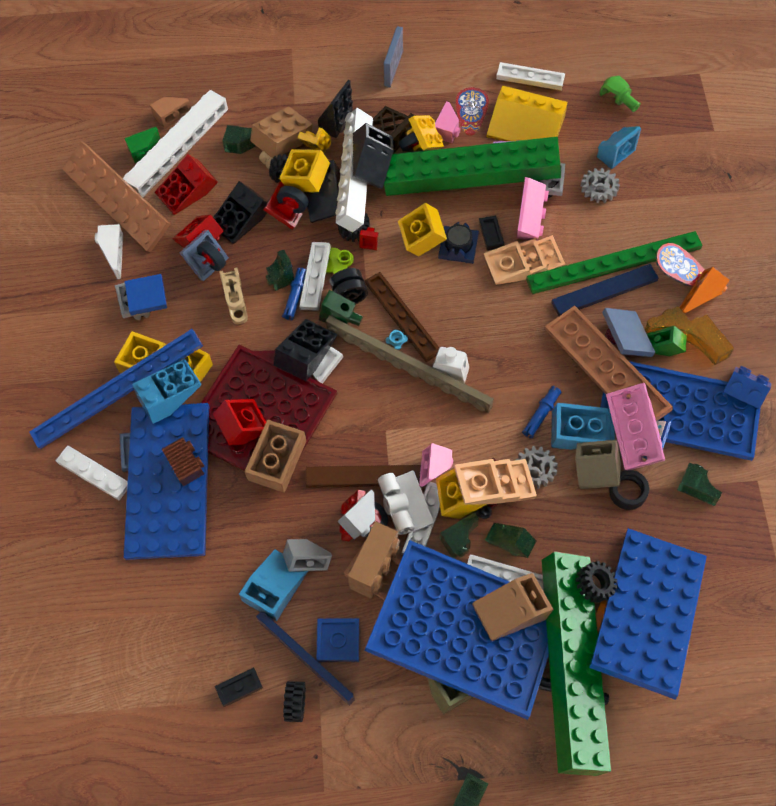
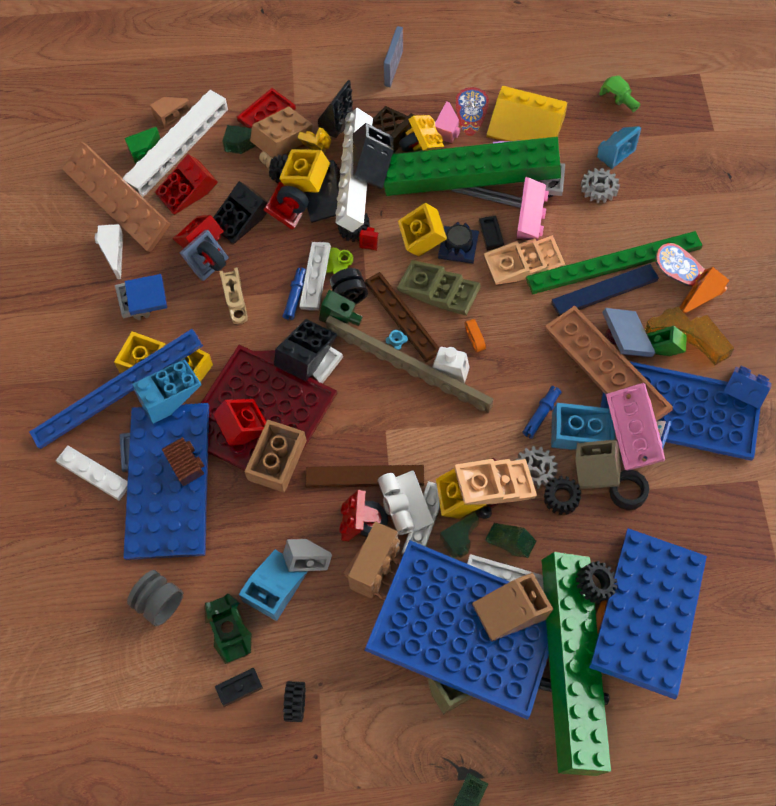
dark blue tile [256,611,355,706] -> none
clear green arch [265,249,294,291] -> none
blue tile [316,618,359,662] -> none
slope [337,490,375,540] -> none
bright pink slope [419,443,453,487] -> none
white plate [496,62,565,91] -> none
clear green arch [677,463,722,506] -> none
none -> dark grey wheel [127,570,184,627]
none -> dark green piece [204,594,252,664]
none -> red tile [237,88,296,131]
none -> olive slope [397,260,481,316]
none -> black axle [451,187,522,208]
none -> orange beam [464,319,486,353]
none -> black tyre [544,476,581,515]

